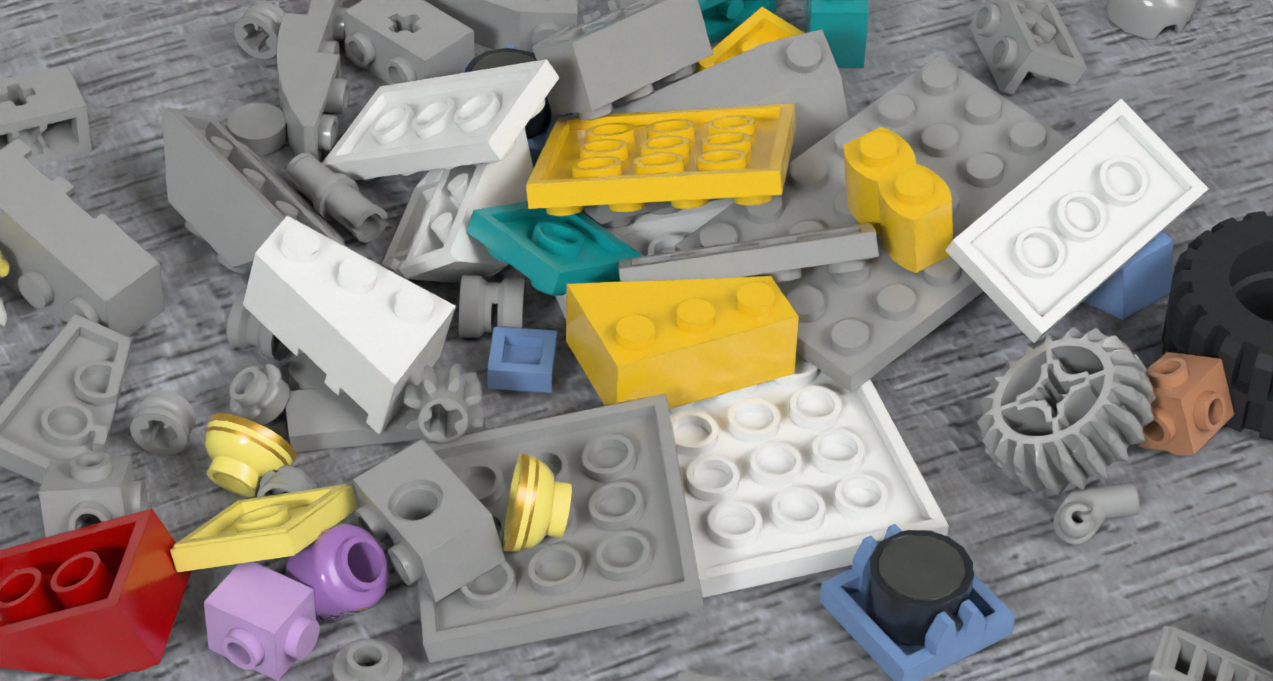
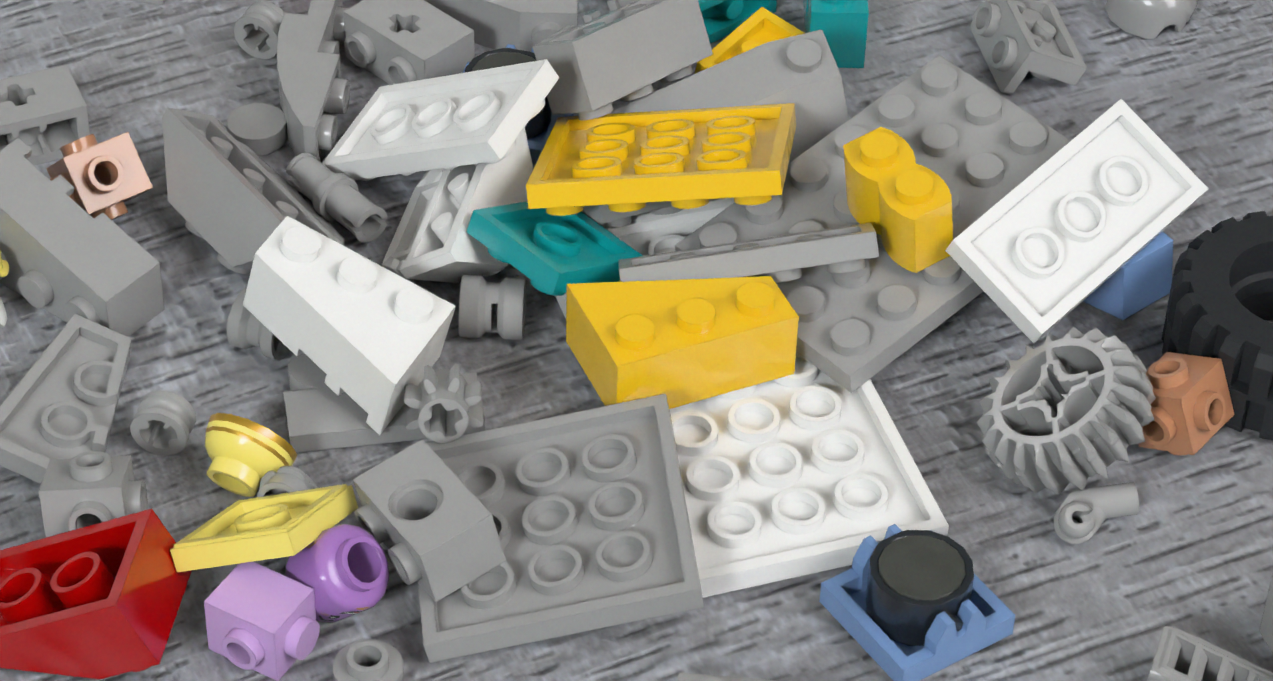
light grey plate [229,364,290,425] -> none
medium blue plate [487,327,557,393] -> none
light yellow piece [502,453,572,552] -> none
none -> brick [46,132,153,220]

